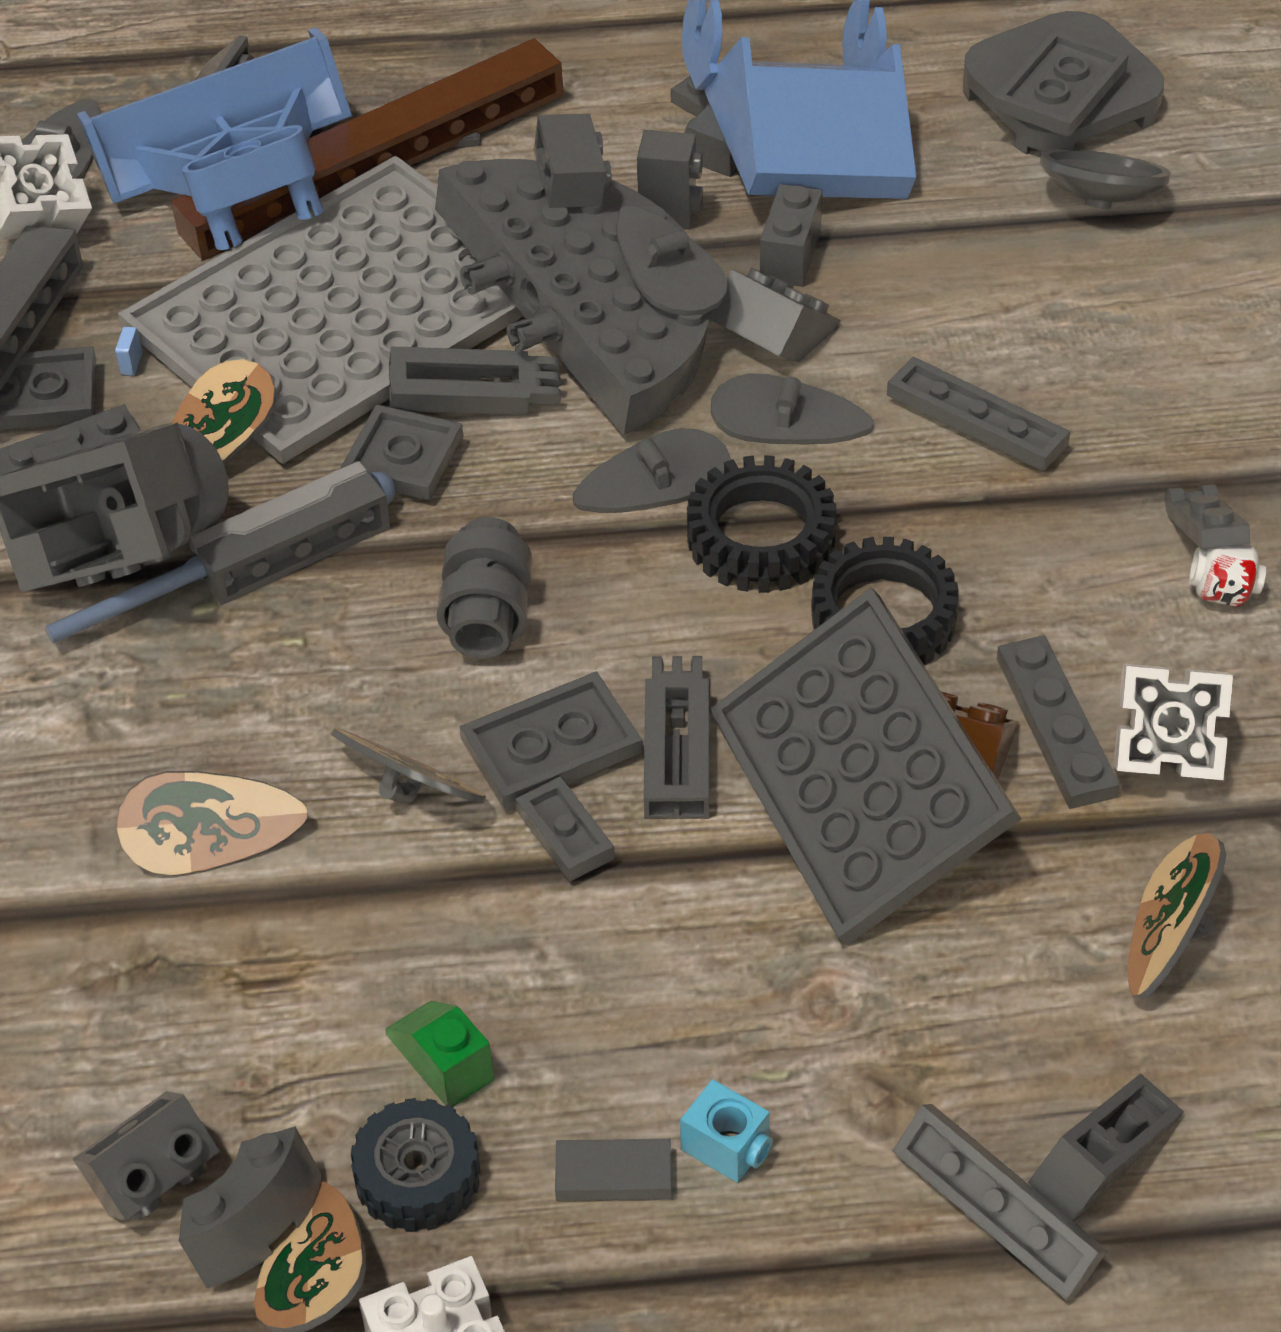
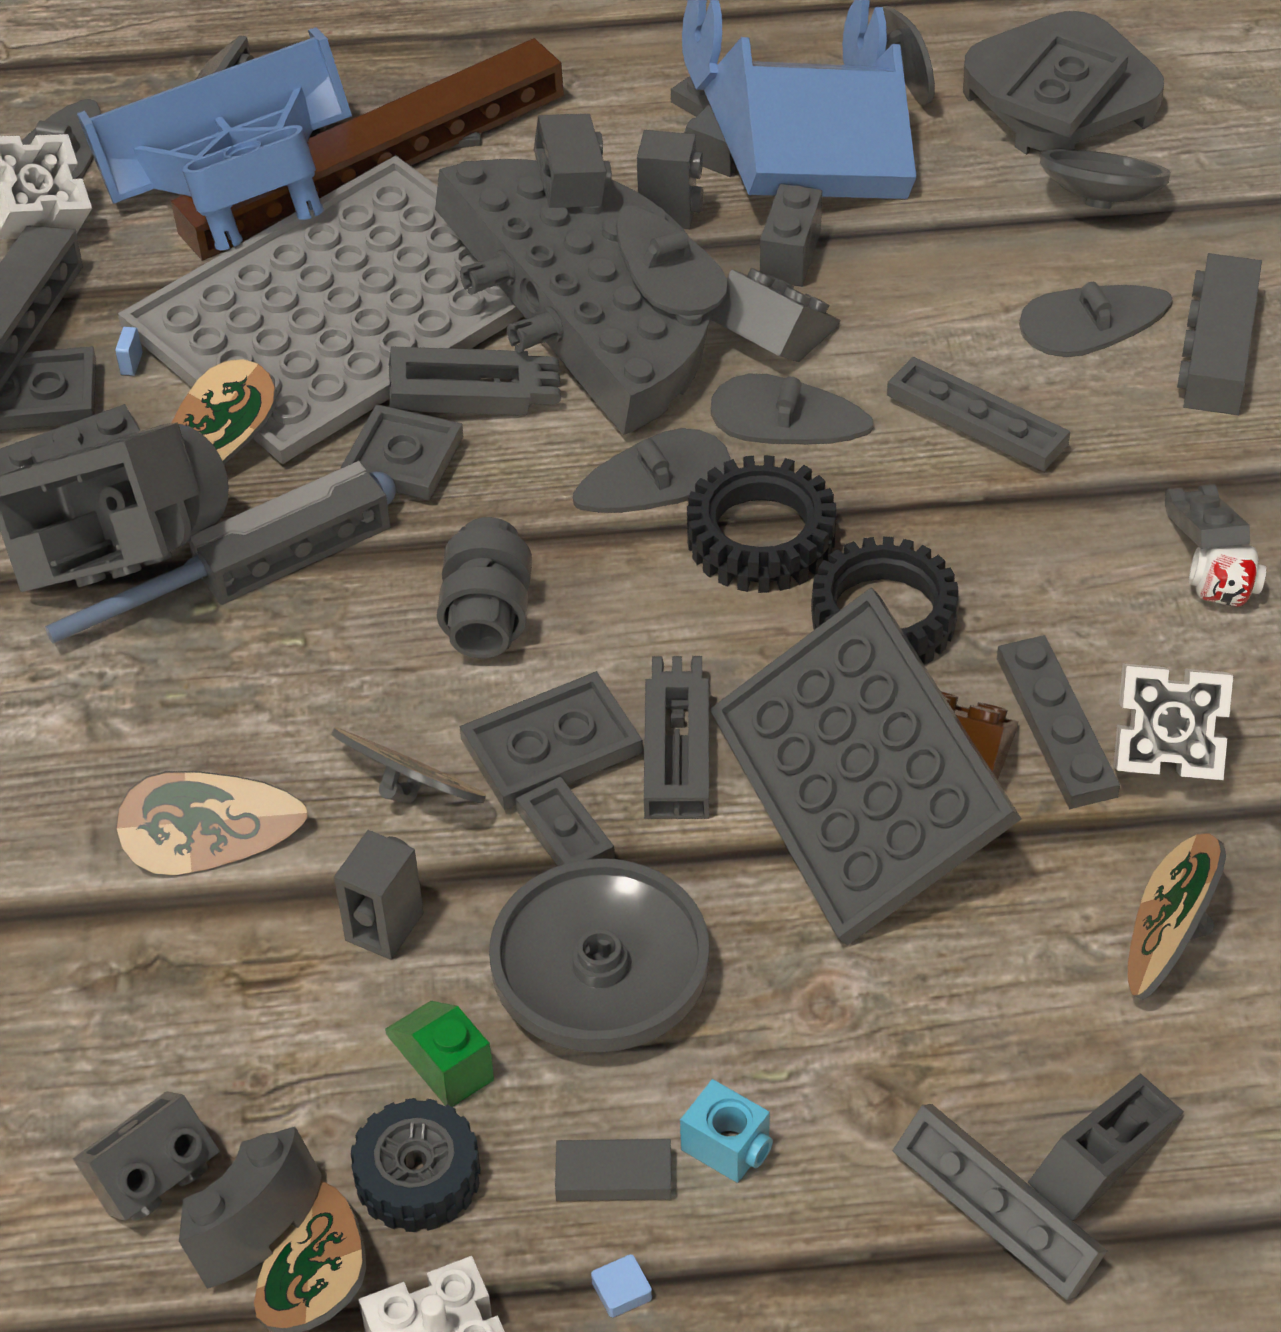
none -> dark grey brick [334,830,424,960]
none -> dark grey dish [489,859,709,1052]
none -> light blue piece [591,1254,652,1318]
none -> dark grey shield [883,6,935,105]
none -> dark grey shield [1019,281,1172,357]
none -> dark grey brick [1177,253,1262,416]

